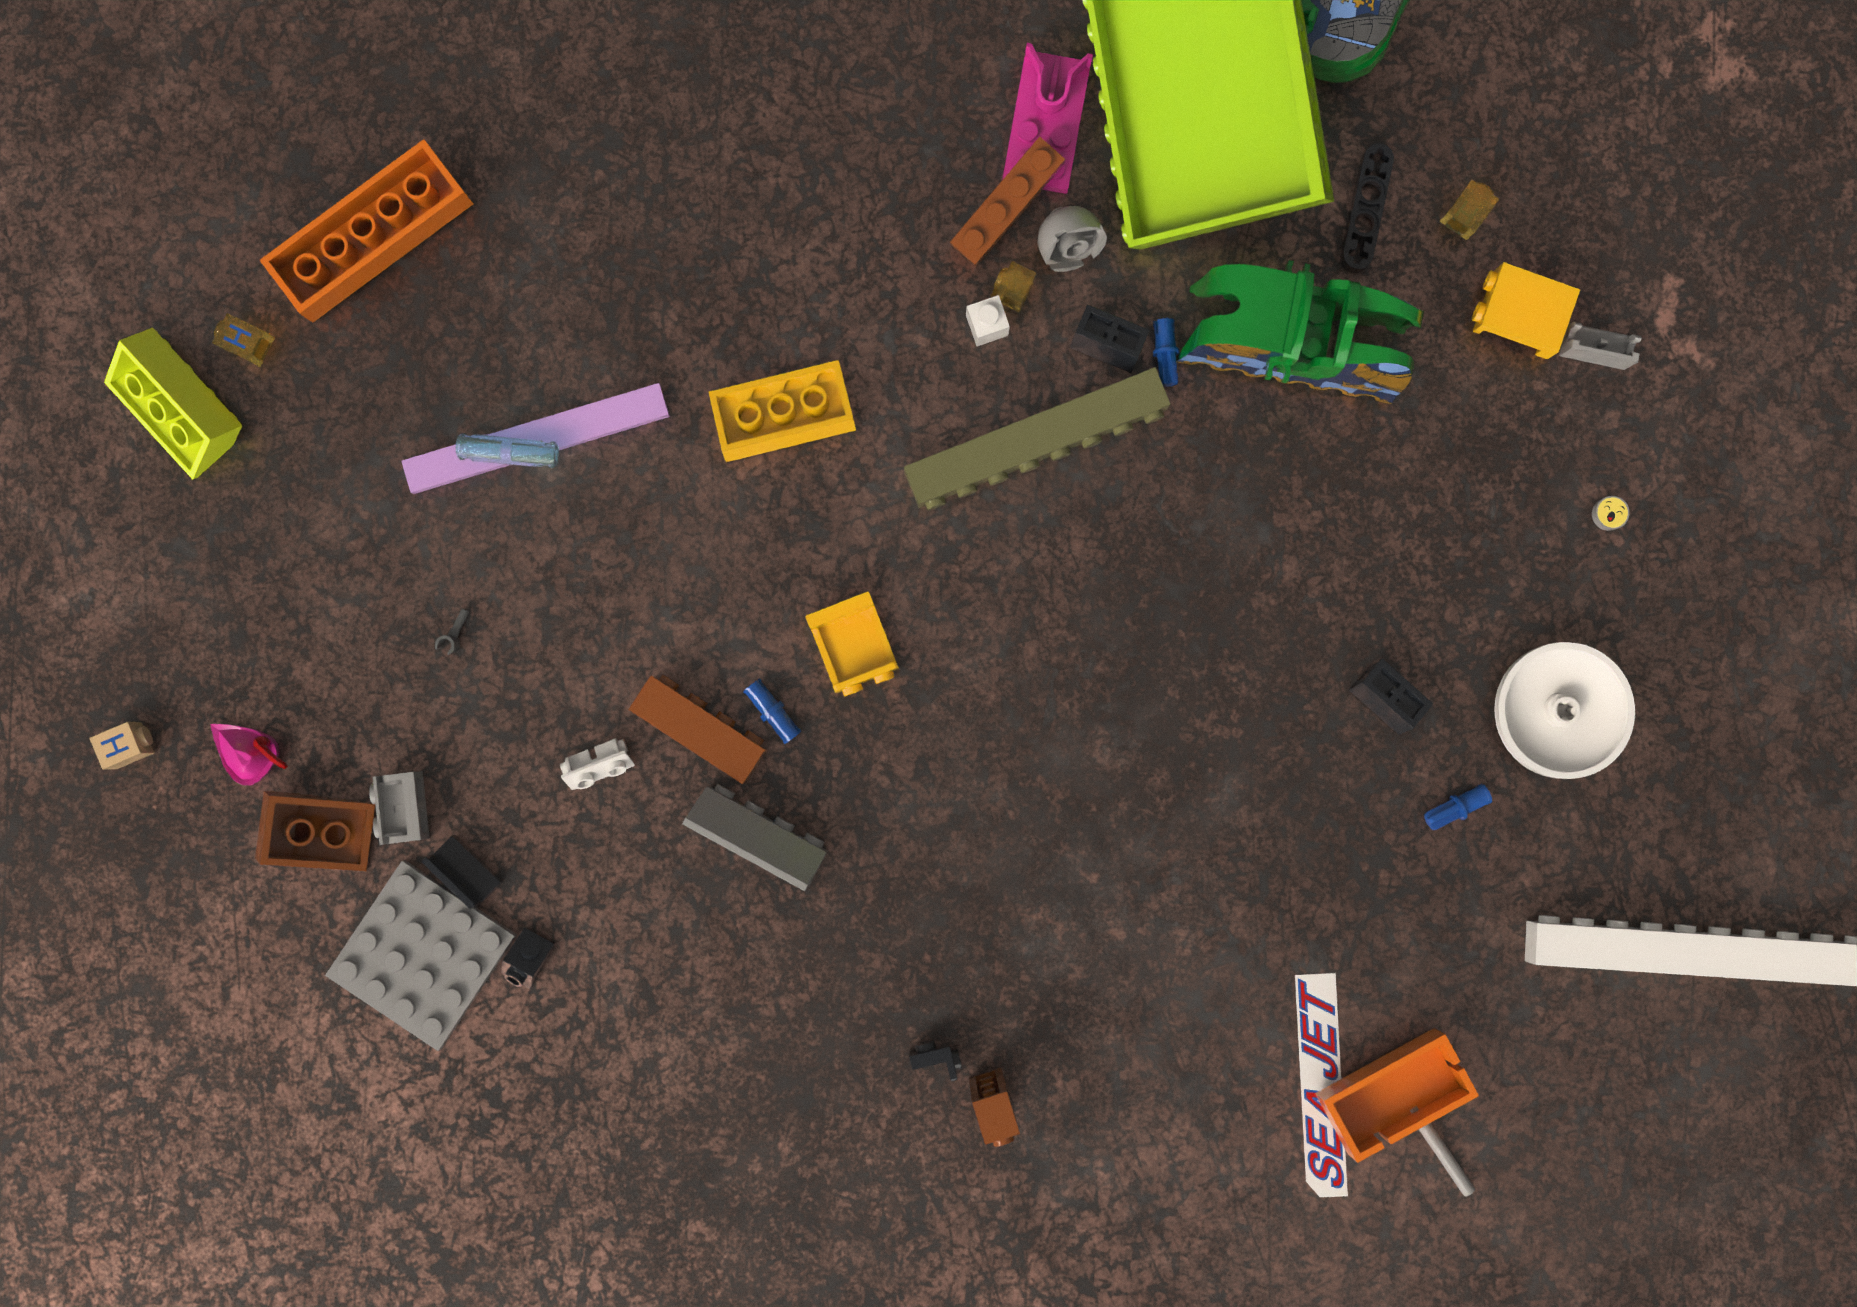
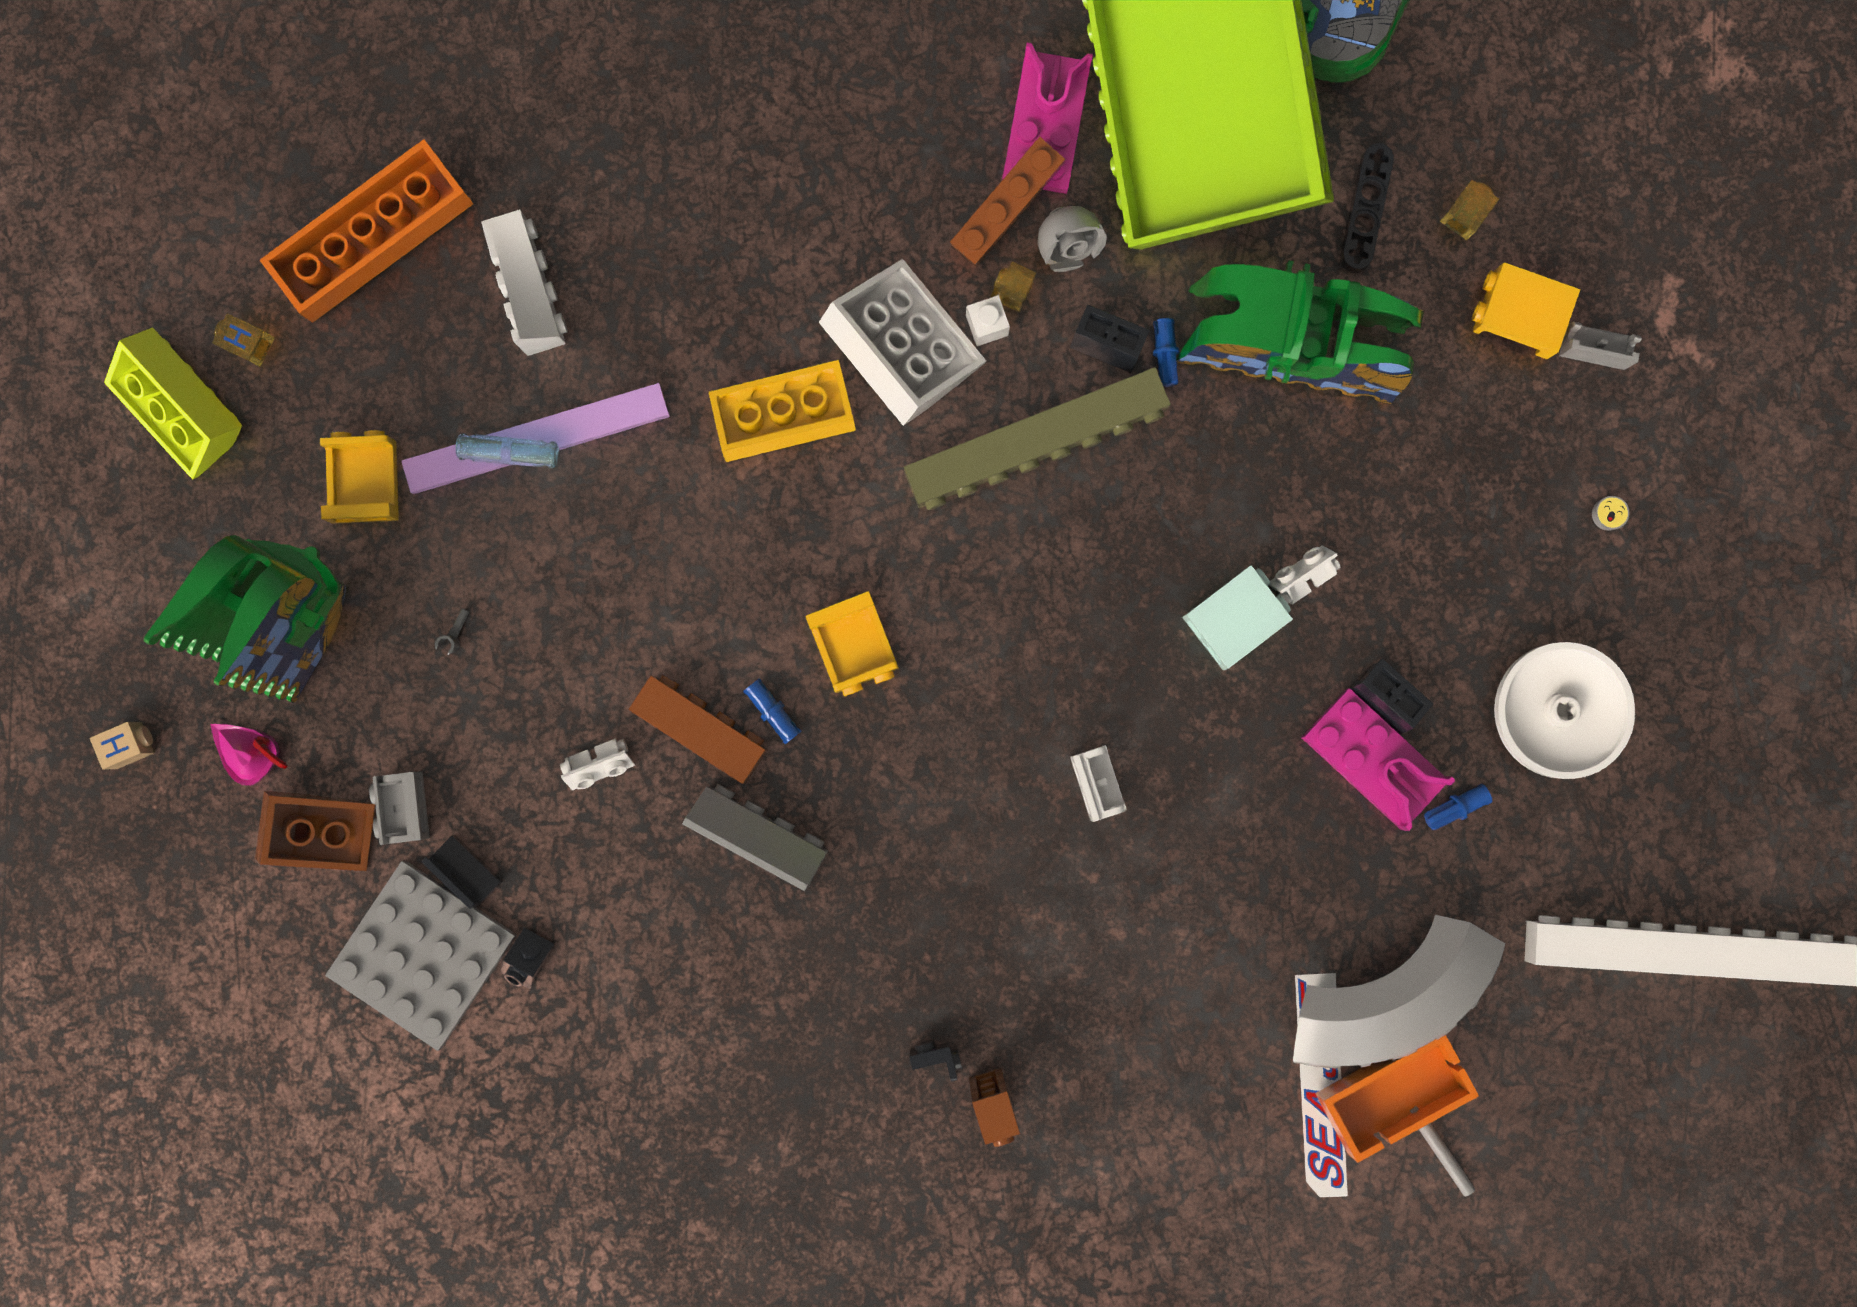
none -> green animal [144,535,346,703]
none -> yellow panel [320,430,399,523]
none -> white wedge [481,210,568,356]
none -> white slope [819,259,986,426]
none -> white hinge [1070,745,1127,822]
none -> light aqua panel [1182,566,1293,670]
none -> white hinge [1269,546,1341,605]
none -> light grey brick [1293,915,1505,1069]
none -> dark pink plate [1301,688,1455,831]

